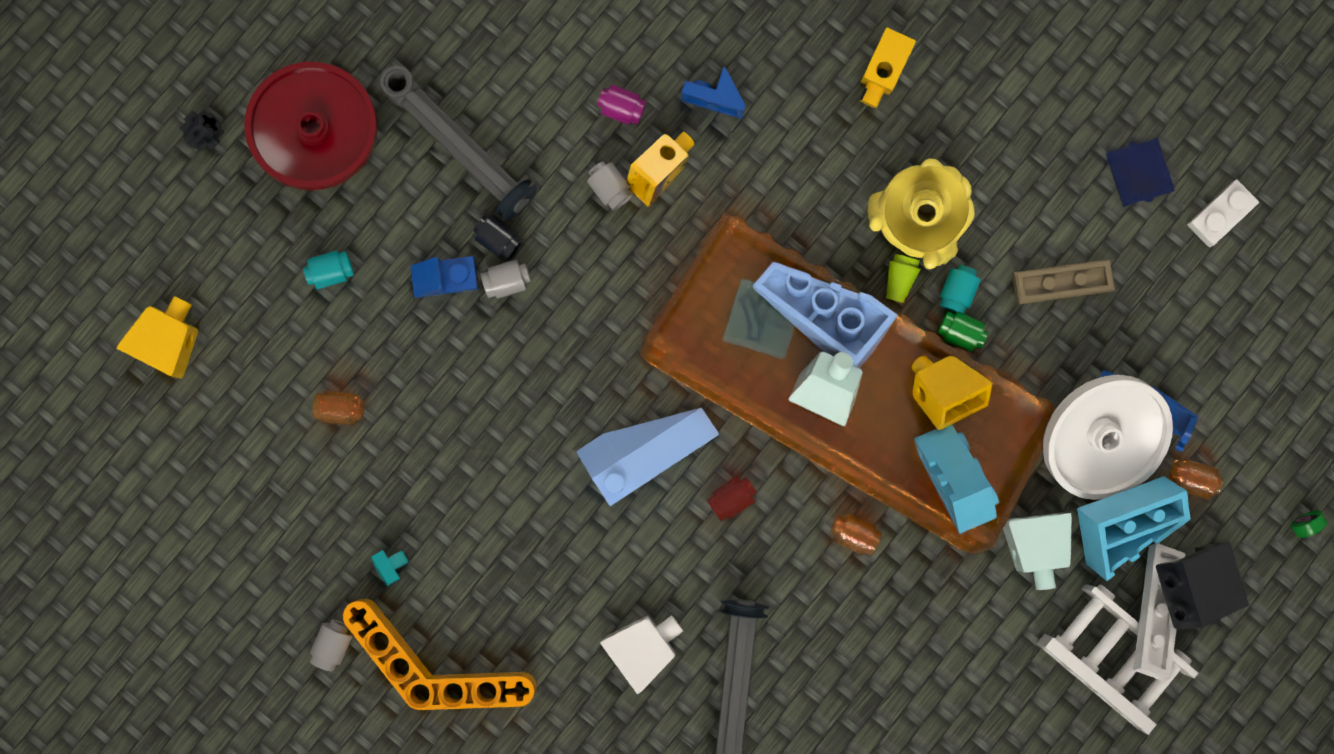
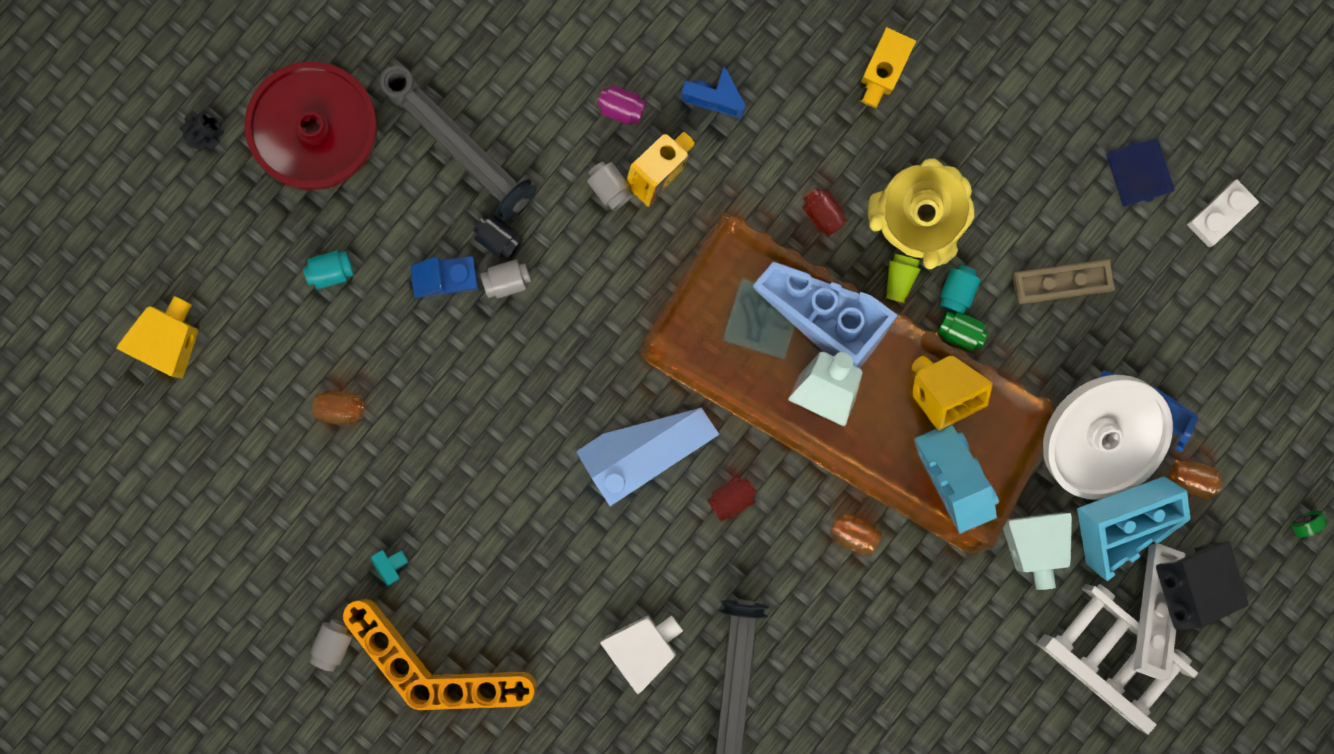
none -> clear red brick [802,188,848,237]

